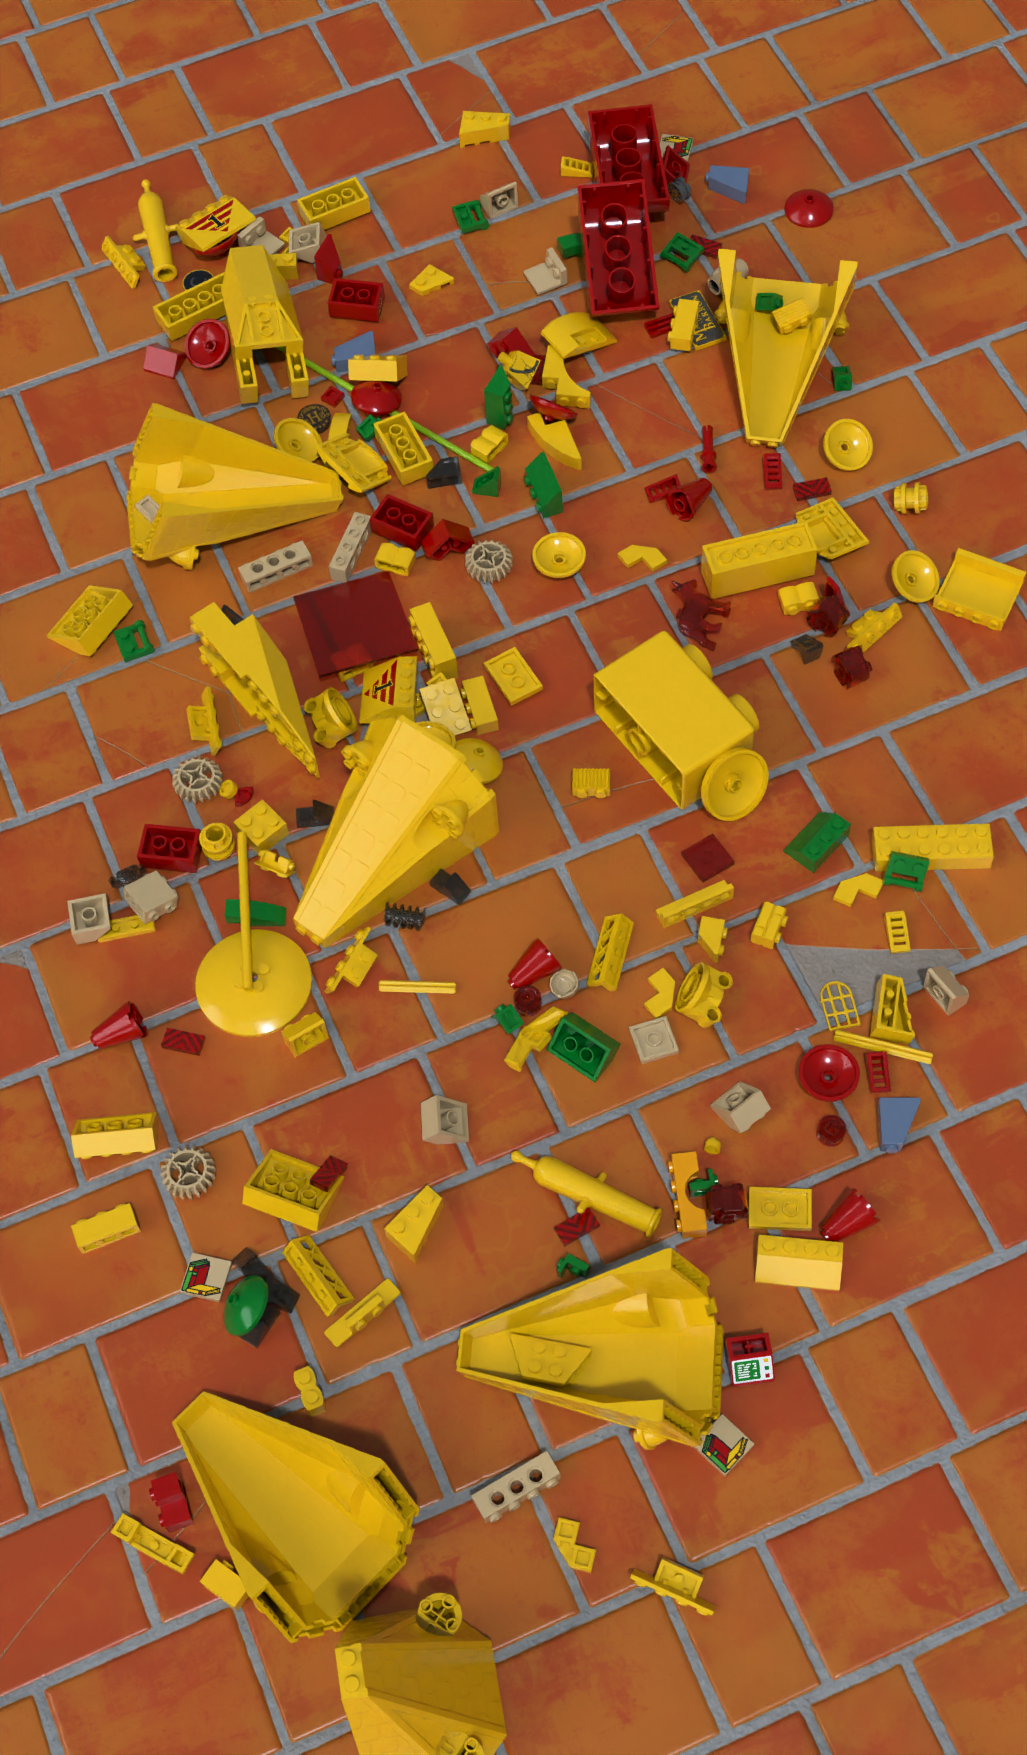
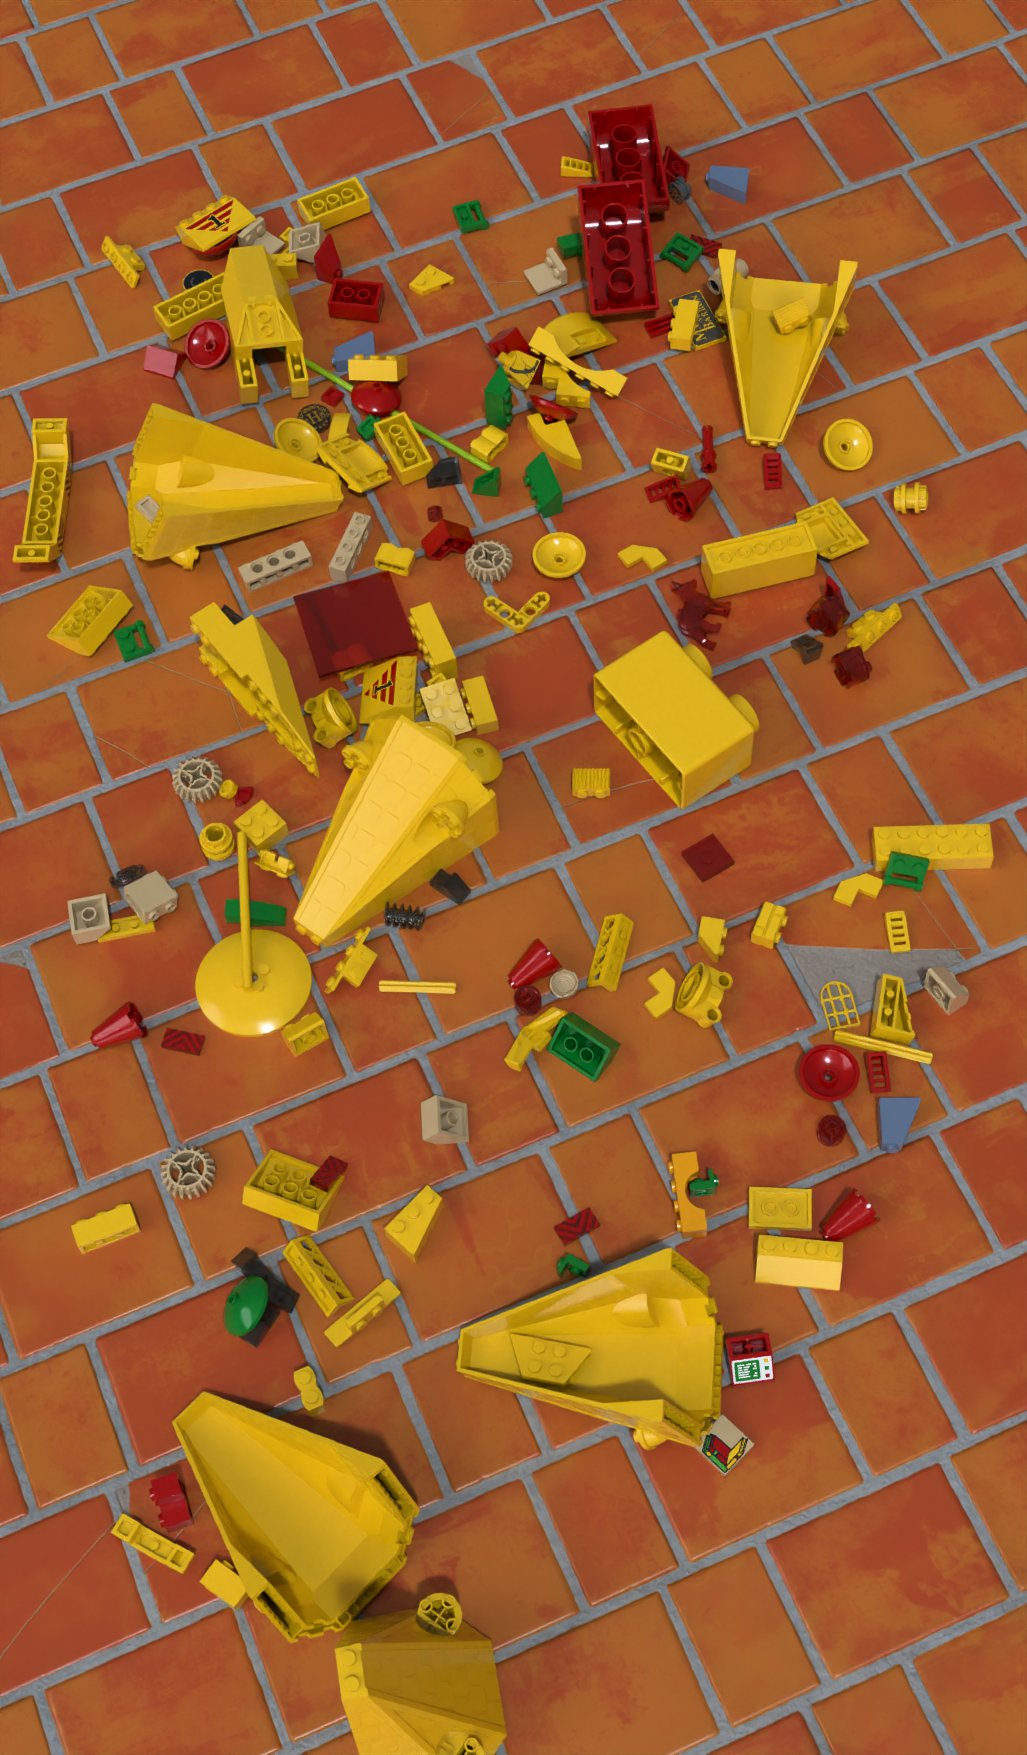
yellow slope [71,1112,158,1159] -> none
yellow piece [133,179,179,283] -> none
red brick [137,824,202,873] -> none
tile [180,1252,233,1303] -> none
yellow bracket [186,686,222,756] -> none
clear smoke slope [296,800,334,828] -> none
red brick [369,494,434,551] -> none
yellow wedge [459,111,511,148] -> none
tan brick [471,1451,561,1524] -> none
tan slope [480,181,518,219] -> none
yellow plate [484,647,543,706] -> none
green bracket [491,1003,524,1035] -> none
yellow piece [511,1151,663,1237] -> none
yellow tile [553,1517,596,1573] -> none
tan tile [629,1016,679,1064] -> none
yellow bracket [630,1557,717,1616] -> none
yellow fence [655,880,734,929] -> none
tile [660,134,694,162] -> none
yellow dish [701,747,769,821] -> none
yellow hinge [704,1137,721,1155] -> none
clear red brick [704,1183,749,1224] -> none
tan slope [710,1081,771,1133] -> none
green bracket [755,293,783,311] -> none
yellow brick [778,582,819,615] -> none
green slope [783,812,851,873] -> none
red dish [784,189,834,228] -> none
clear red tile [793,477,832,501] -> none
green bracket [832,366,852,391] -> none
yellow dish [892,550,940,603] -> none
yellow panel [933,548,1027,631] -> none
none -> yellow slope [13,418,73,563]
none -> clear red bush [427,506,443,522]
none -> yellow beam [483,591,550,633]
none -> yellow arch [528,326,628,397]
none -> yellow brick [651,448,692,480]

